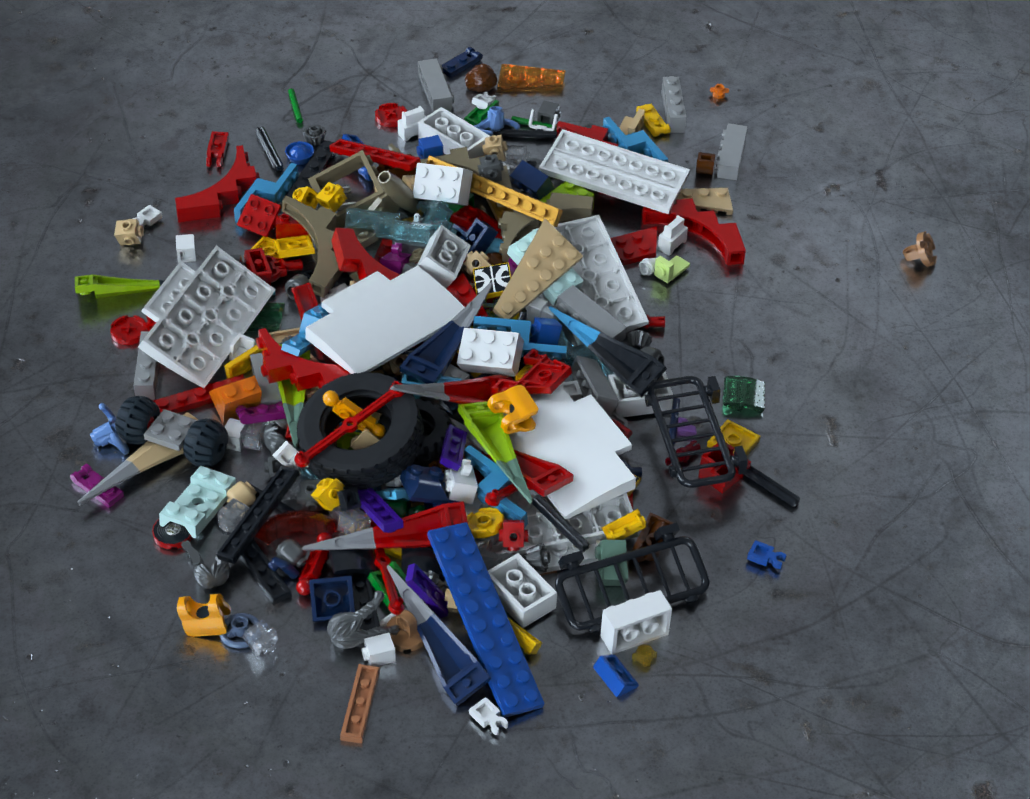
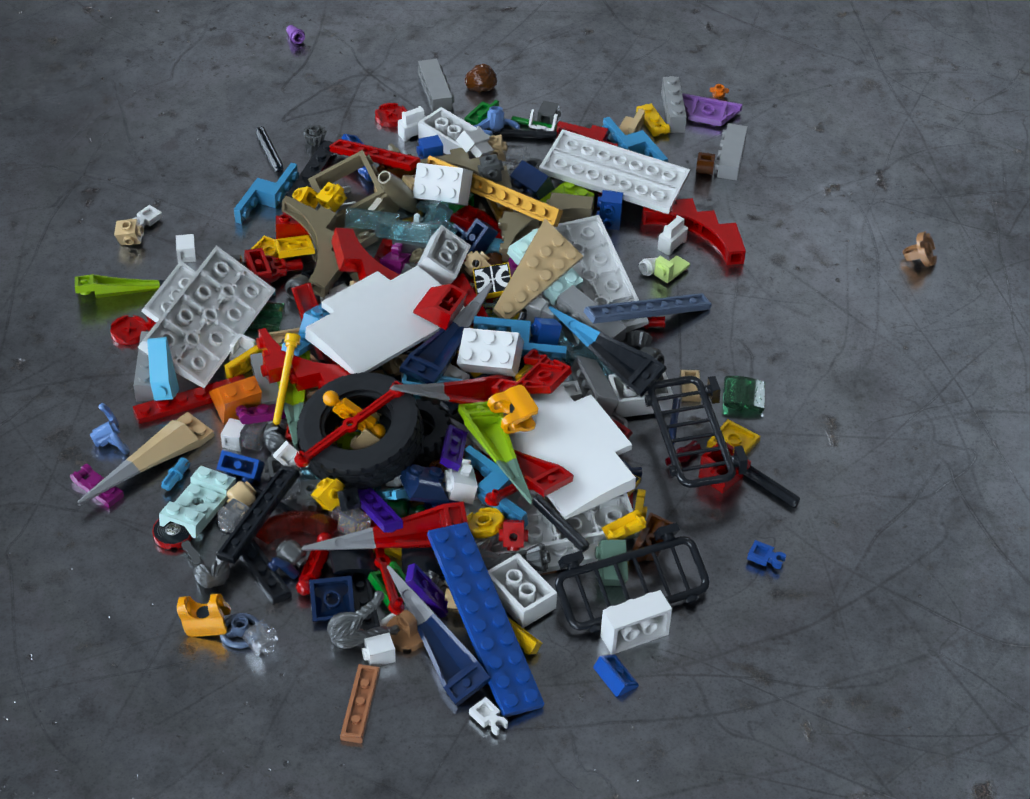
black plate [115,396,228,467] -> none
red arch [175,145,260,222] -> none
red hinge [206,131,229,167] -> none
red bracket [237,194,281,237] -> none
blue hat [285,141,314,165] -> none
green bar [288,88,303,123] -> none
dark blue plate [442,47,483,78] -> none
white plate [472,92,496,110] -> none
clear orange wing [497,64,565,92] -> none
red wing [610,226,657,266] -> none
clear yellow plate [632,644,657,667] -> none
tan wing [674,188,733,215] -> none
medium lavender tile [677,417,697,437] -> none
none -> medium azure slope [147,337,180,401]
none -> dark azure axle [161,458,190,491]
none -> blue brick [216,450,264,484]
none -> yellow piece [273,333,301,425]
none -> medium lavender cone [286,25,305,44]
none -> red slope [413,284,468,330]
none -> white piece [456,126,494,158]
none -> sand blue tile [584,293,712,324]
none -> blue brick [597,190,623,230]
none -> yellow plate [635,489,647,519]
none -> tan tile [680,370,701,402]
none -> medium lavender wing [682,93,743,126]

